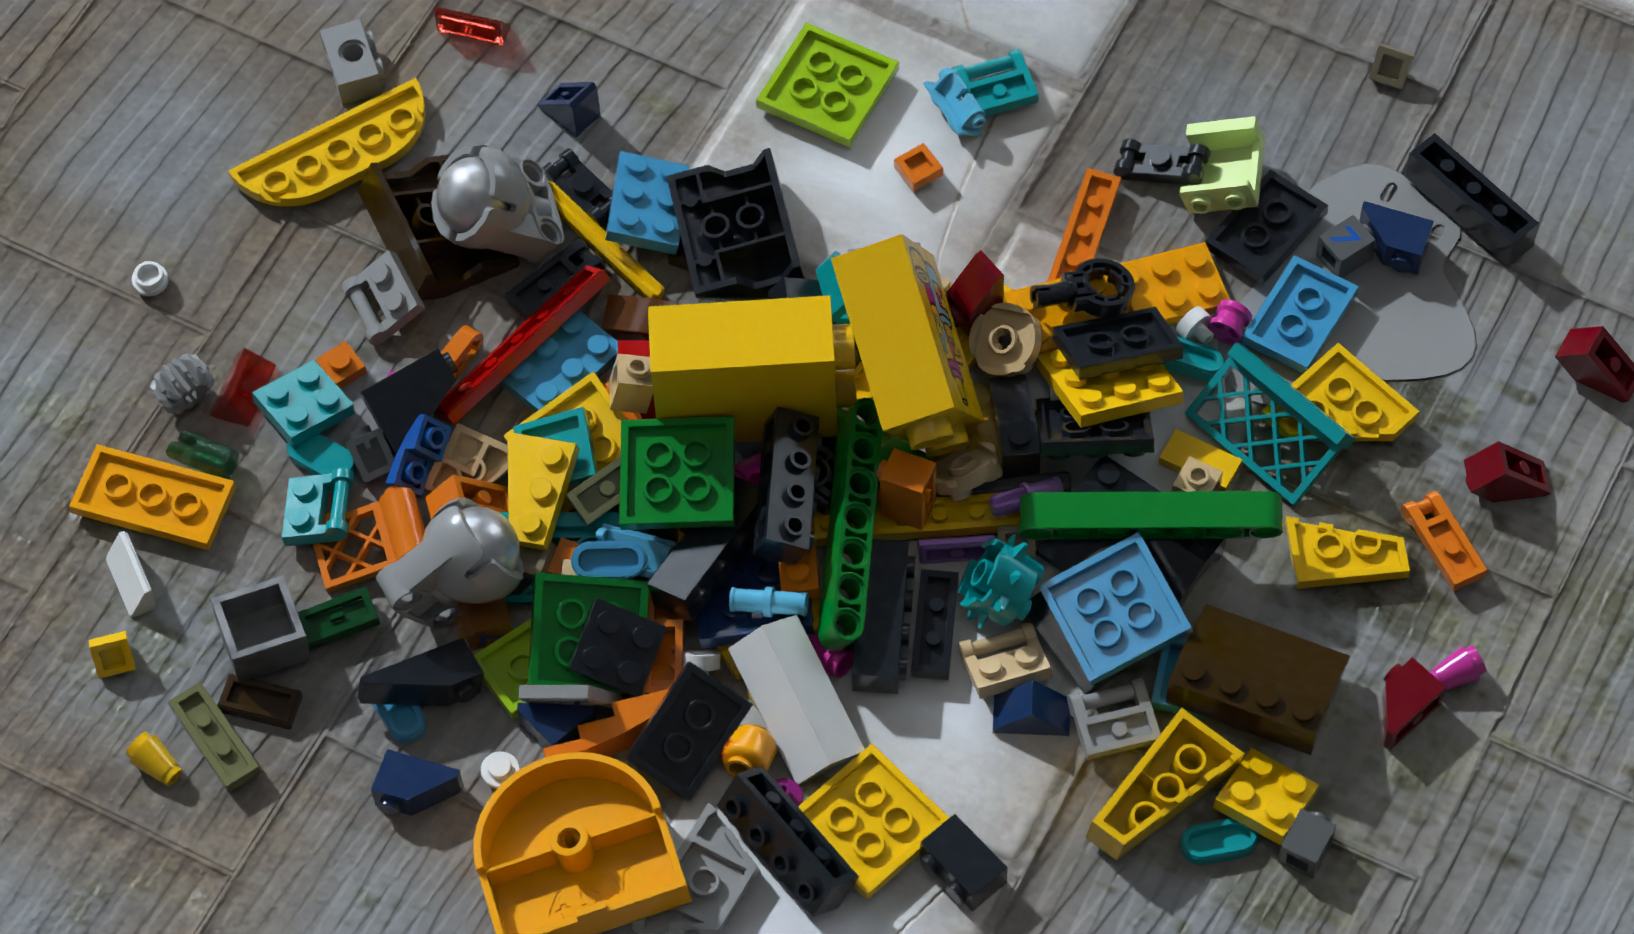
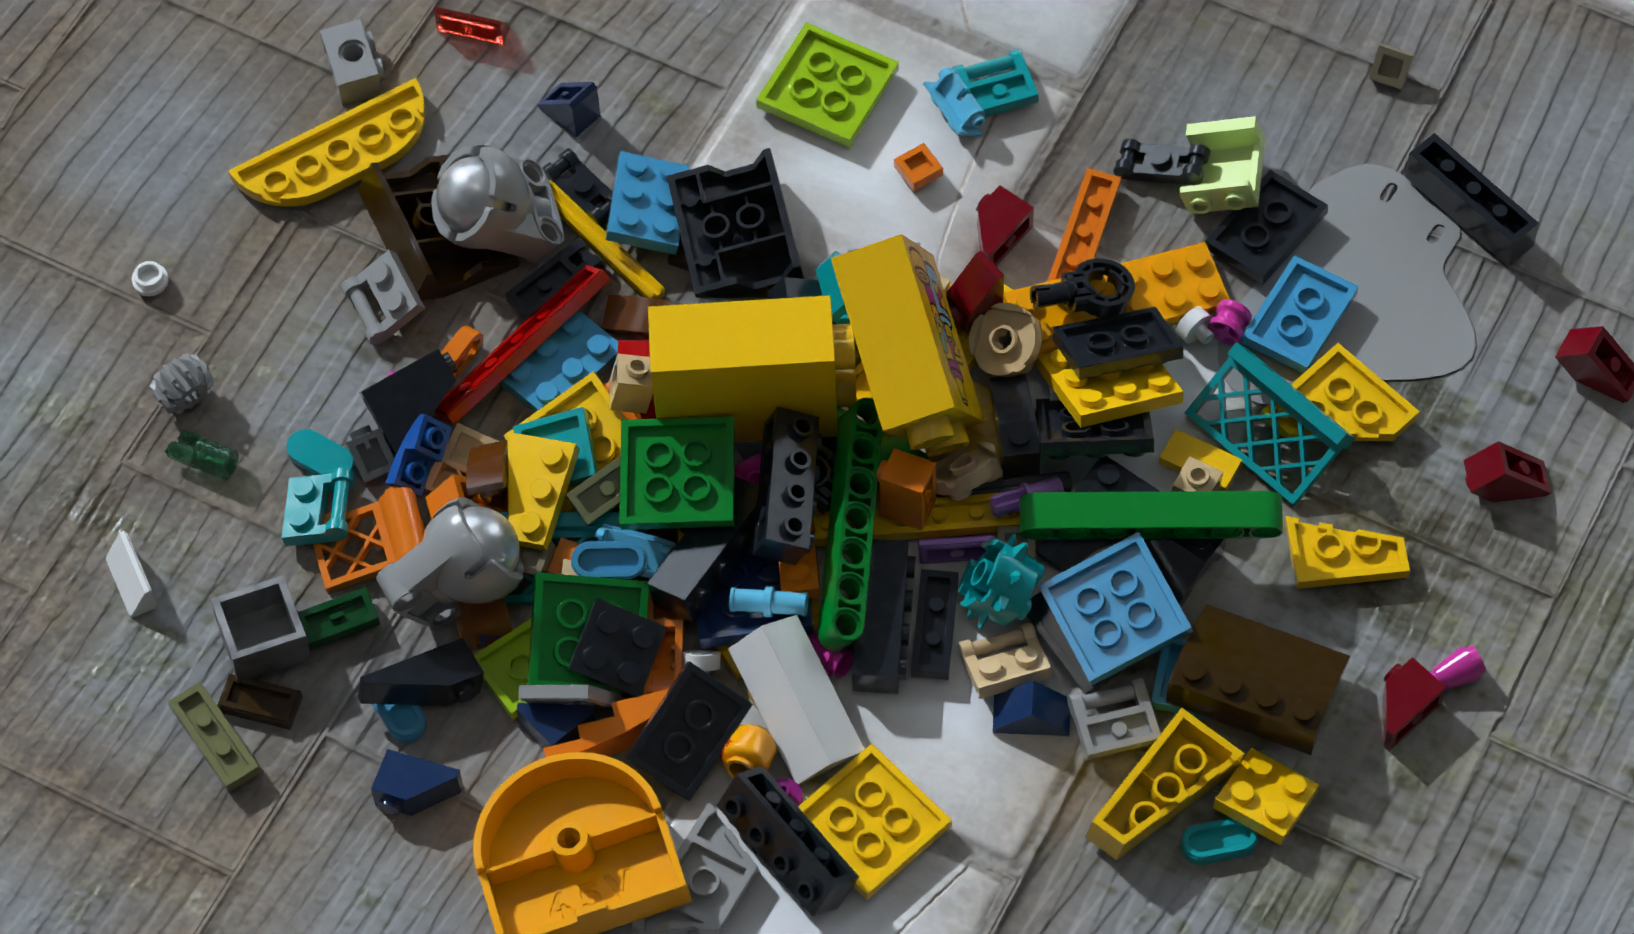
light orange plate [69,444,236,551] -> none
yellow tile [89,631,136,679] -> none
yellow cone [125,731,183,787] -> none
clear red slope [210,348,276,427] -> none
teal plate [252,360,355,447] -> none
orange plate [315,341,367,389] -> none
white plate [481,752,520,789] -> none
black brick [919,814,1008,912] -> none
teal tile [1163,336,1225,382] -> none
dark grey brick [1278,808,1336,879] -> none
dark grey brick [1316,215,1376,278] -> none
dark blue slope [1359,201,1434,275] -> none
orange plate [1401,491,1488,592] -> none
none -> reddish brown slope [466,440,508,497]
none -> dark red slope [976,185,1034,266]

